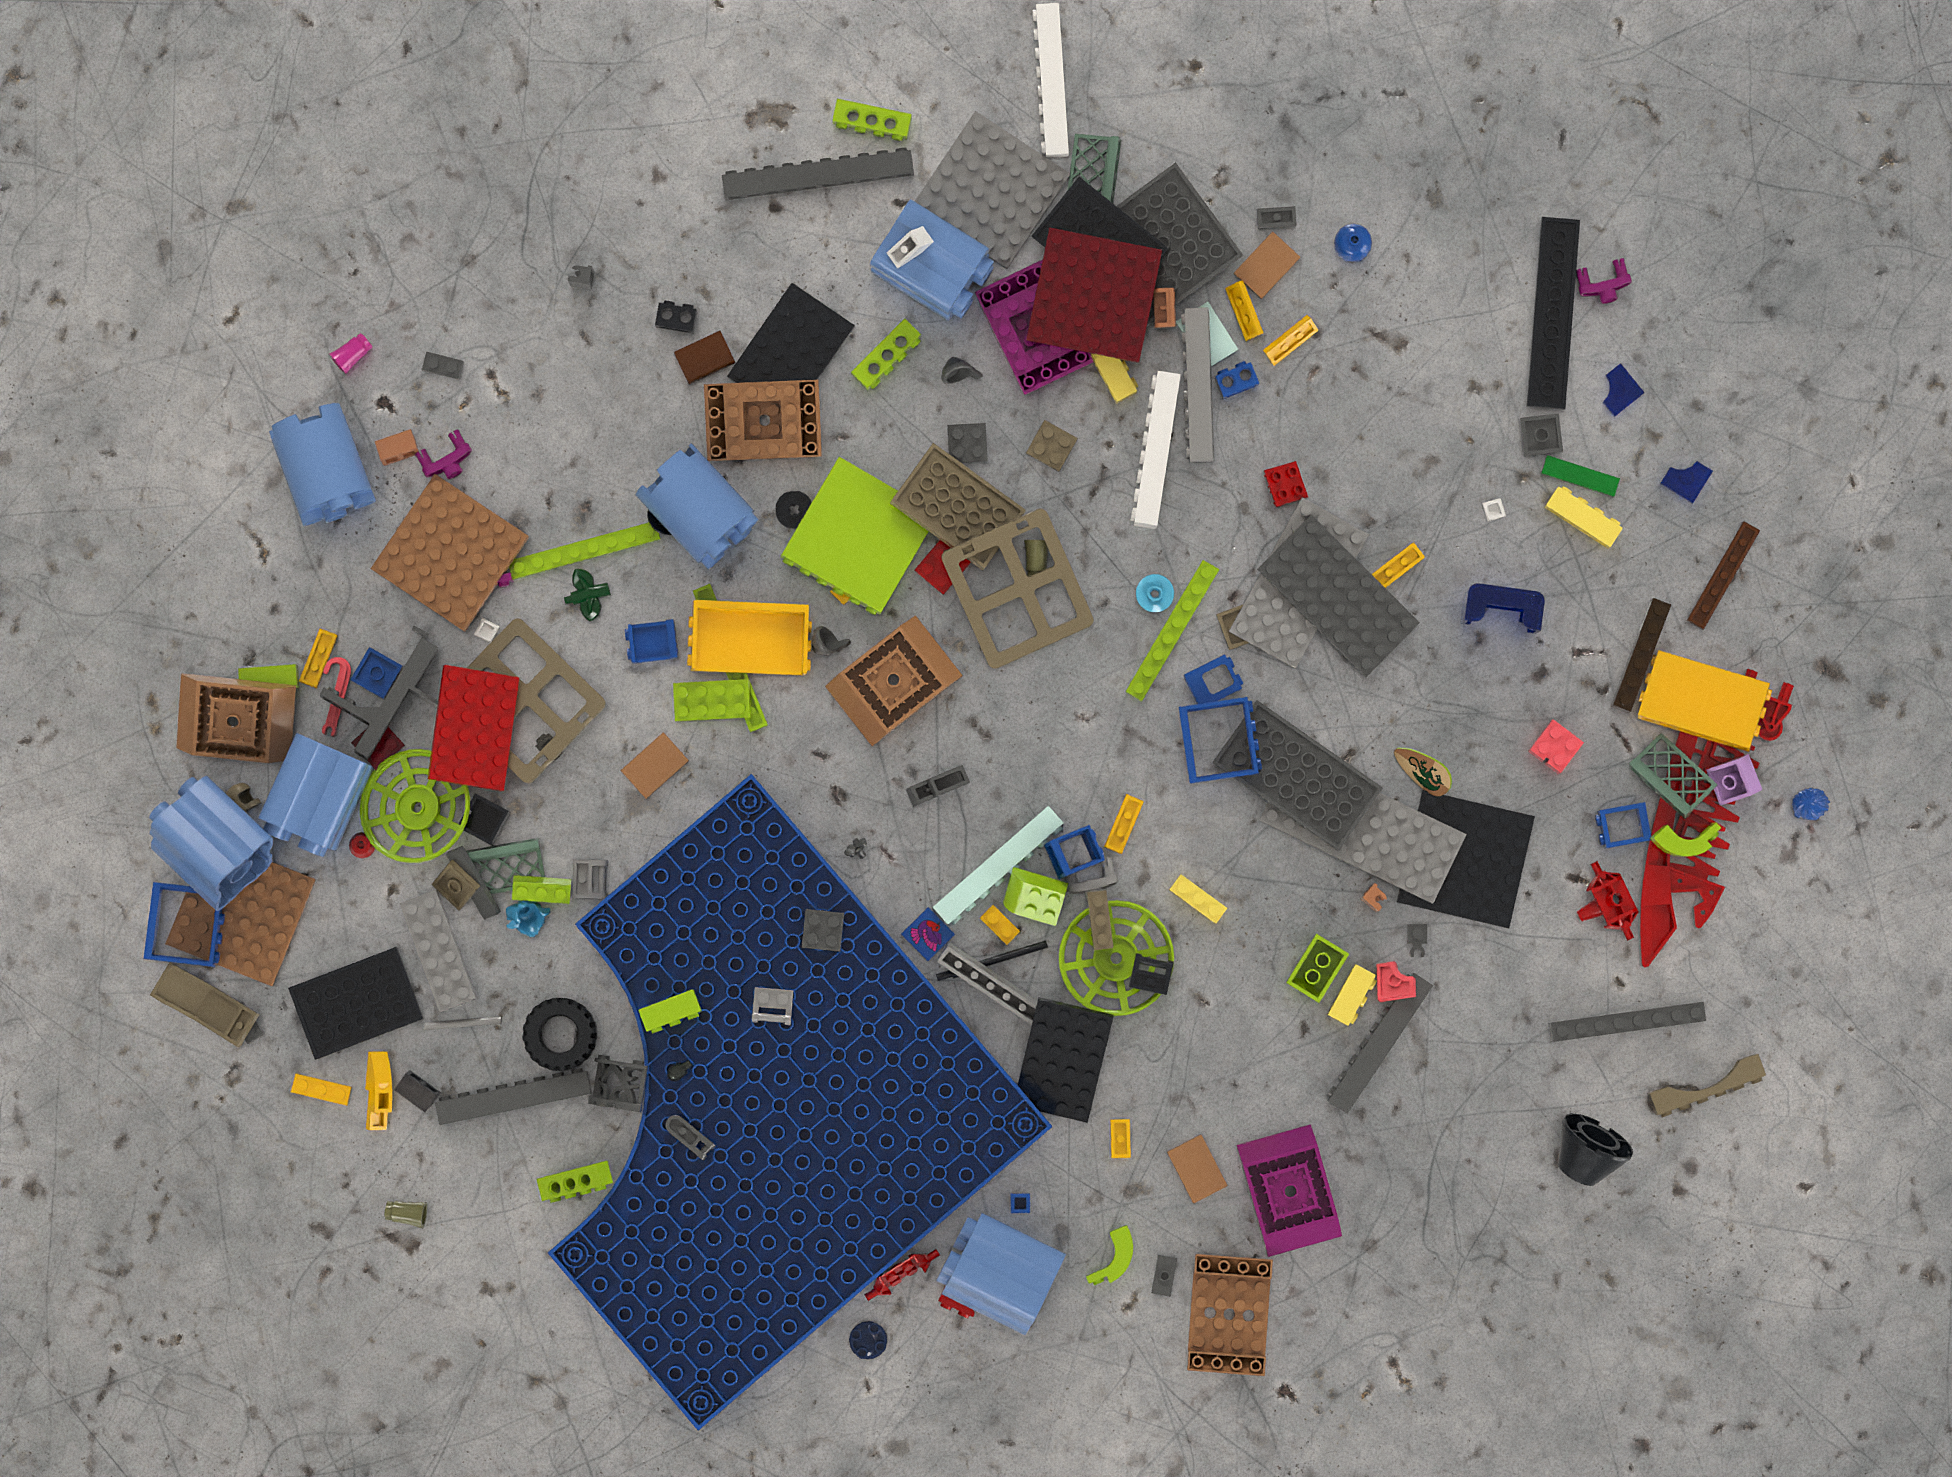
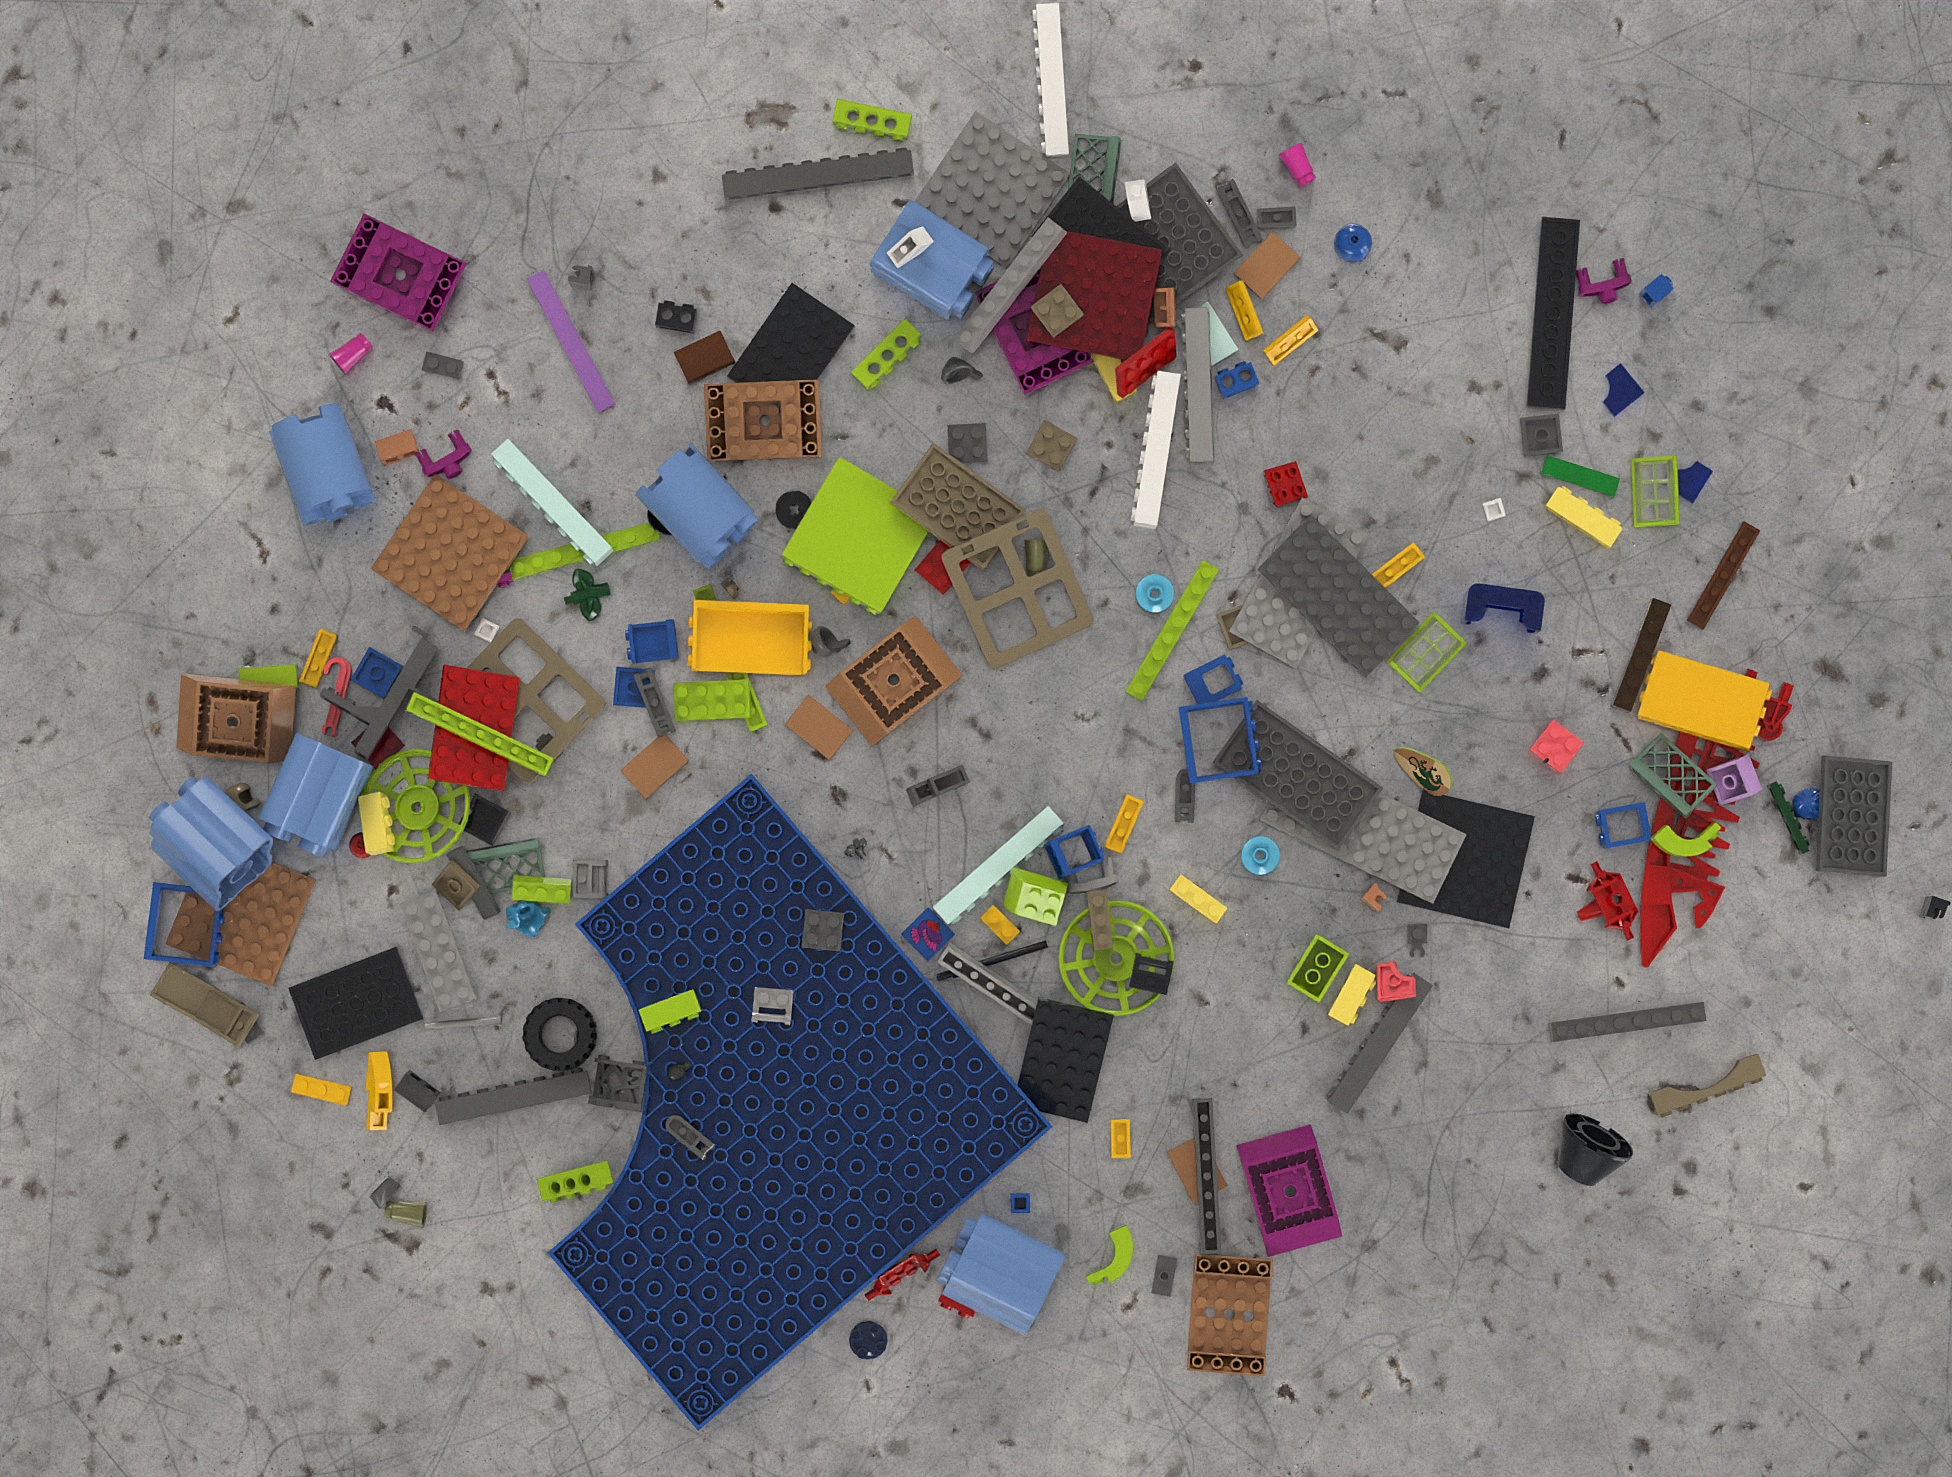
none -> magenta slope [330,214,467,332]
none -> light yellow brick [358,792,395,856]
none -> dark grey piece [370,1176,401,1209]
none -> lime plate [405,692,554,776]
none -> light aqua brick [491,439,613,566]
none -> medium lavender tile [527,270,616,413]
none -> blue tile [613,667,655,708]
none -> dark grey plate [633,667,676,738]
none -> dark tan plate [720,579,740,599]
none -> medium nougat tile [784,695,853,761]
none -> light grey brick [954,218,1067,354]
none -> dark tan plate [1030,284,1084,338]
none -> red plate [1115,327,1177,398]
none -> white slope [1125,179,1151,222]
none -> dark grey plate [1174,769,1195,823]
none -> dark grey brick [1192,1098,1221,1254]
none -> dark grey plate [1216,179,1263,248]
none -> medium azure dish [1241,836,1280,875]
none -> dark pink plant [1279,142,1316,187]
none -> clear piece [1386,612,1467,693]
none -> clear piece [1631,456,1680,527]
none -> blue brick [1639,274,1674,308]
none -> dark green plate [1767,781,1810,855]
none -> dark grey plate [1815,756,1892,877]
none -> black hinge [1919,896,1951,919]

